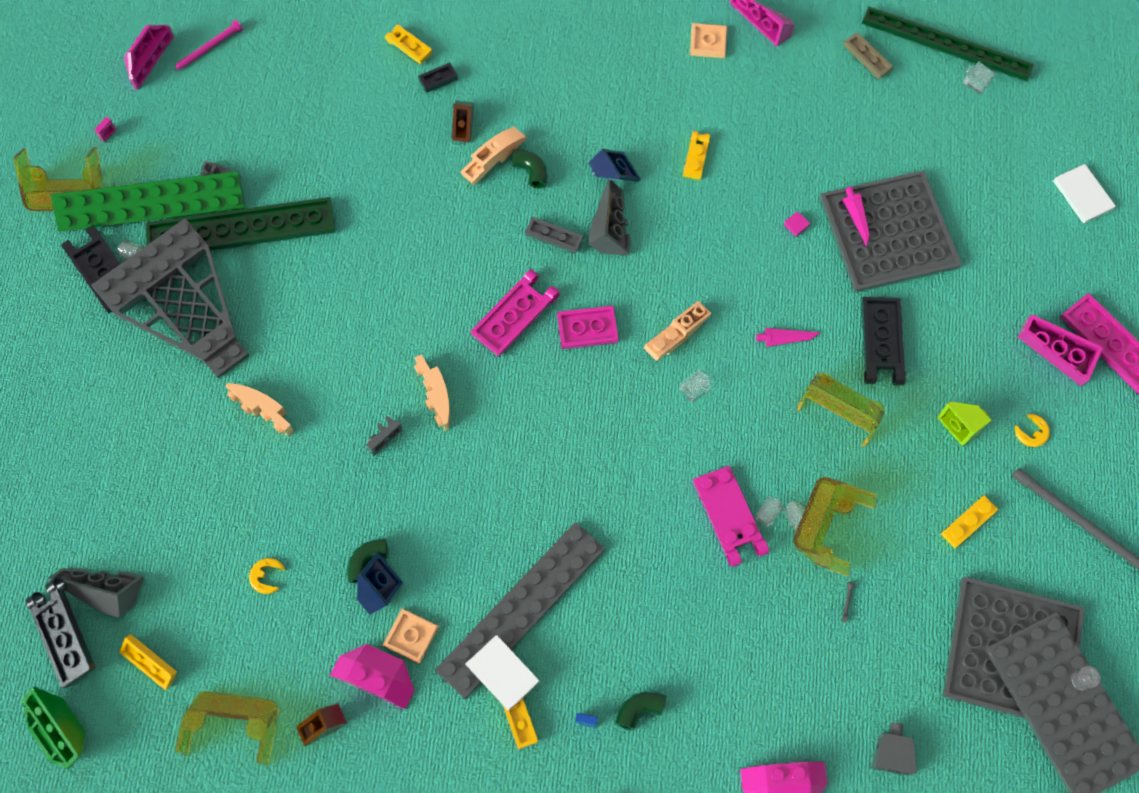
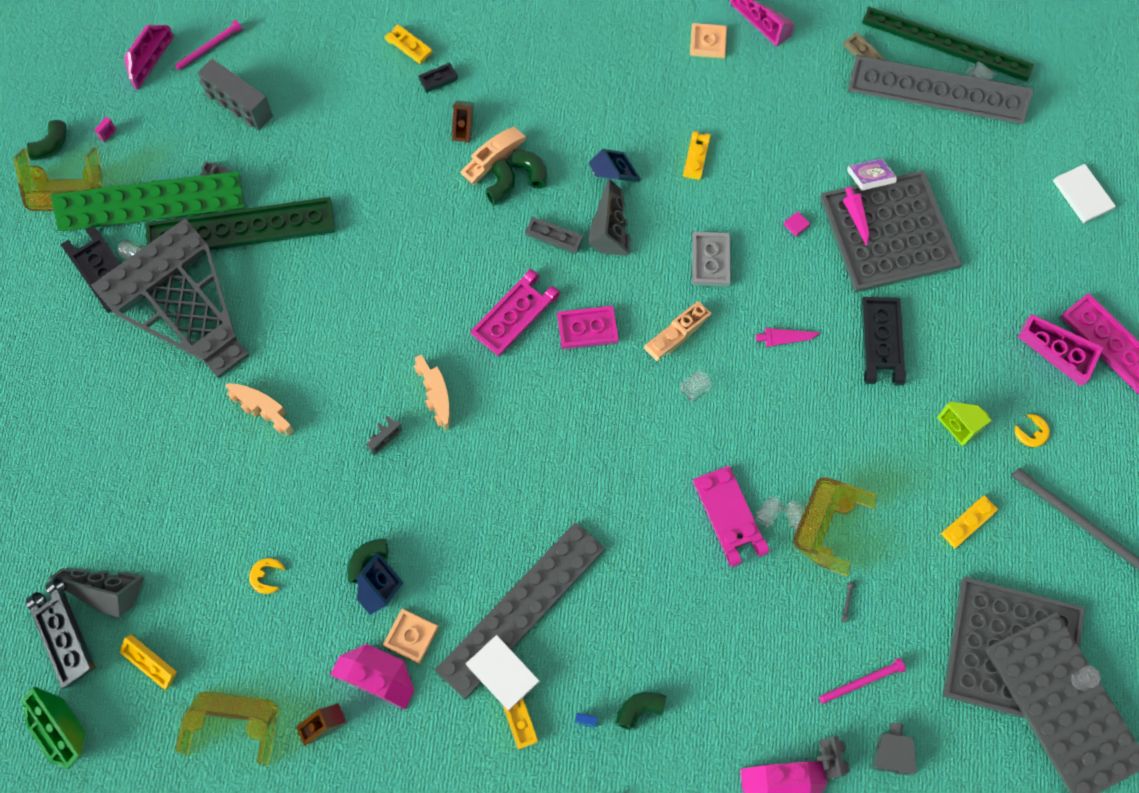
clear yellow windscreen [796,372,886,447] -> none
none -> dark green cylinder [27,120,67,161]
none -> dark grey brick [197,59,273,131]
none -> dark green cylinder [485,159,515,205]
none -> light grey plate [692,232,730,286]
none -> dark grey hips [816,737,850,779]
none -> dark pink bar [819,658,906,703]
none -> dark grey plate [848,55,1033,124]
none -> tile [848,158,896,190]

